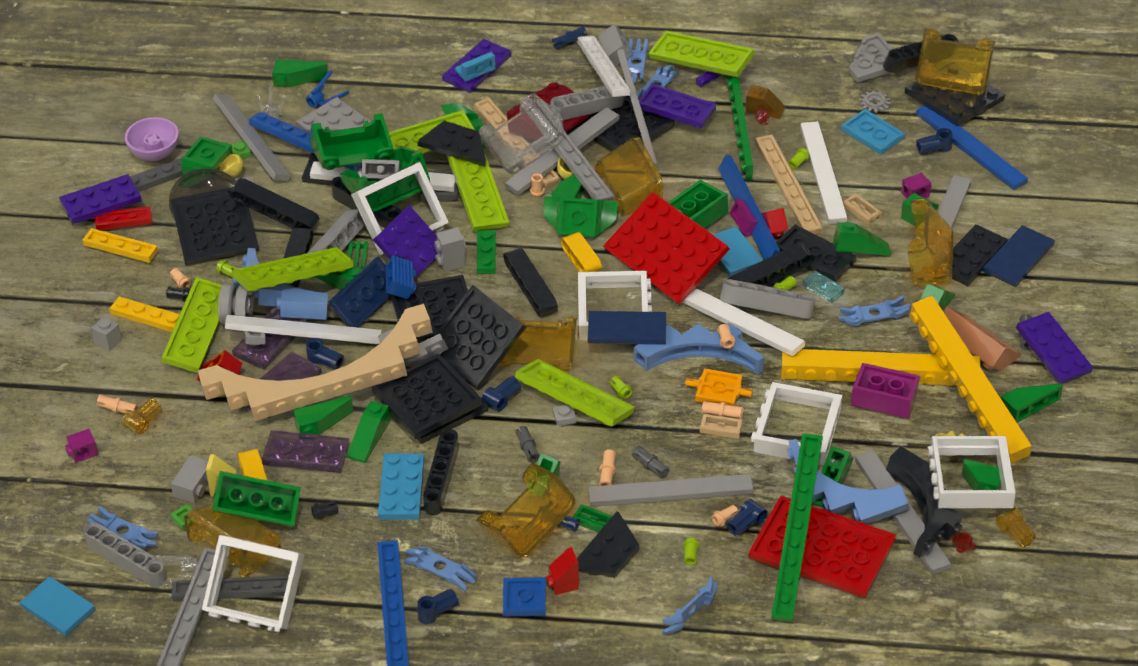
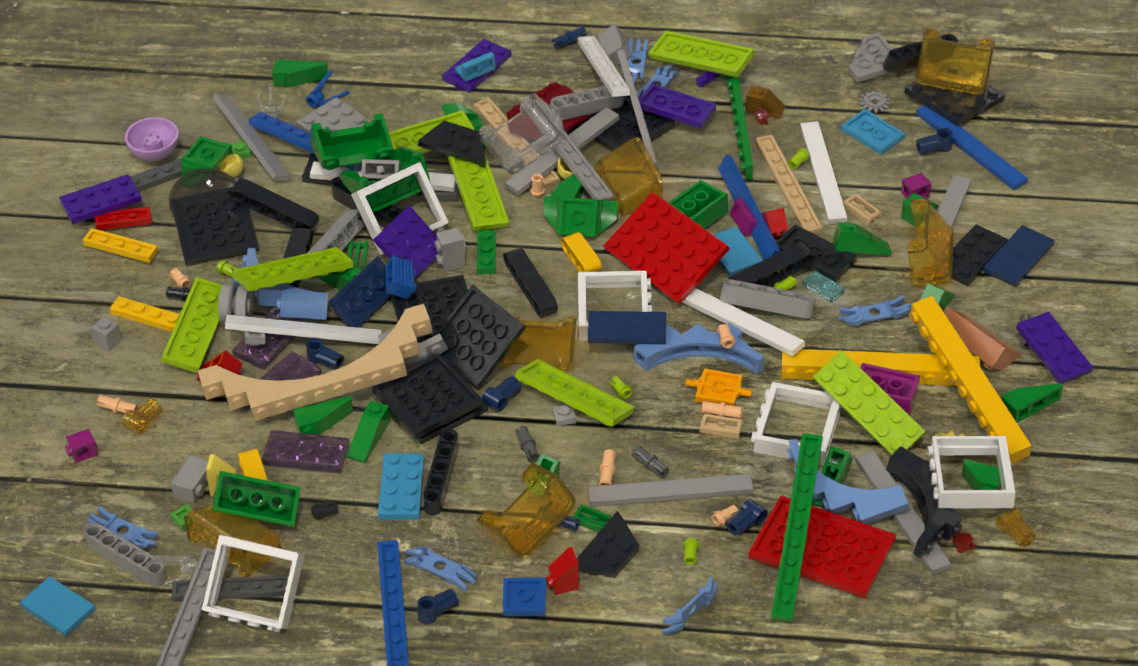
none -> lime plate [812,350,926,455]

